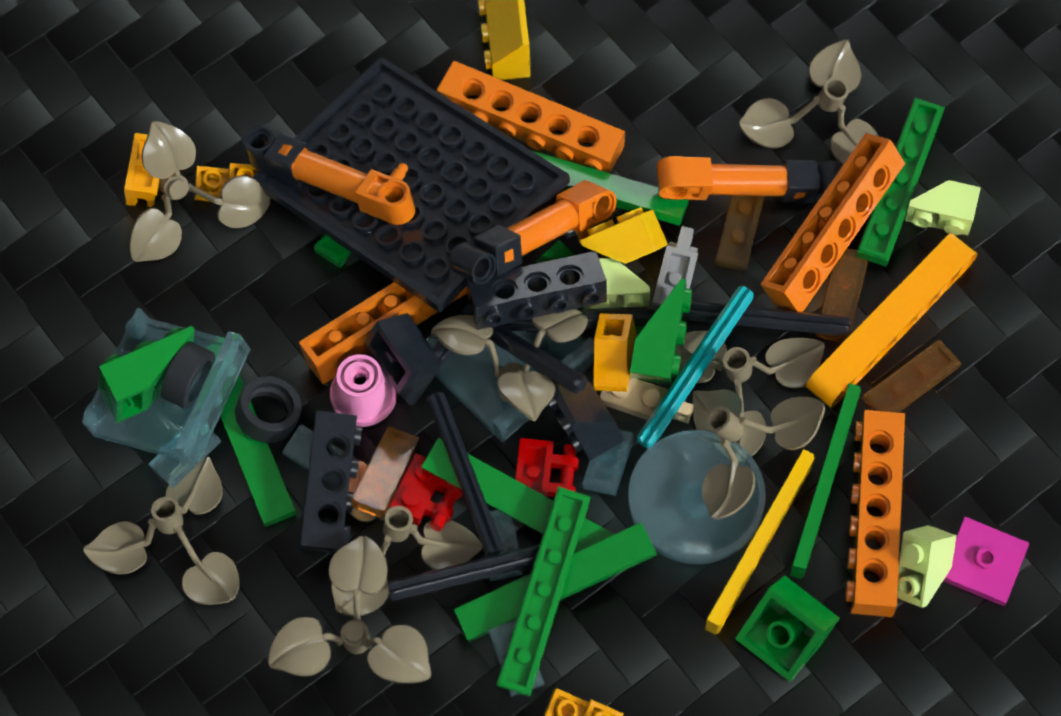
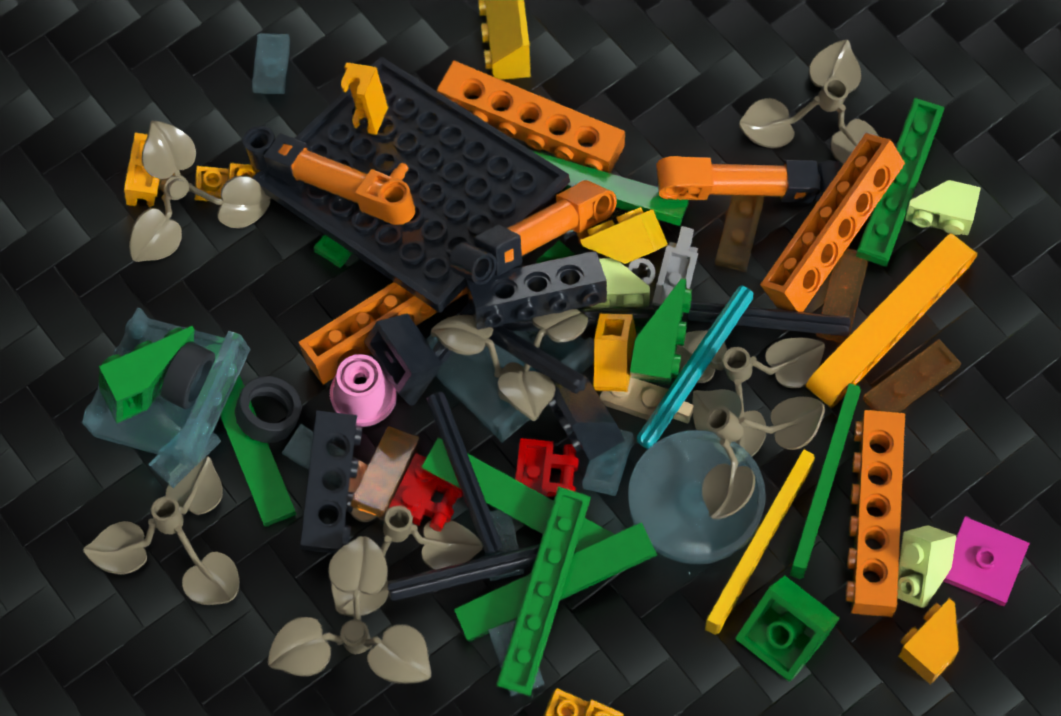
none -> clear light blue plate [252,33,290,94]
none -> light orange hinge [341,62,388,135]
none -> light grey bush [626,258,655,285]
none -> light orange slope [899,598,959,685]

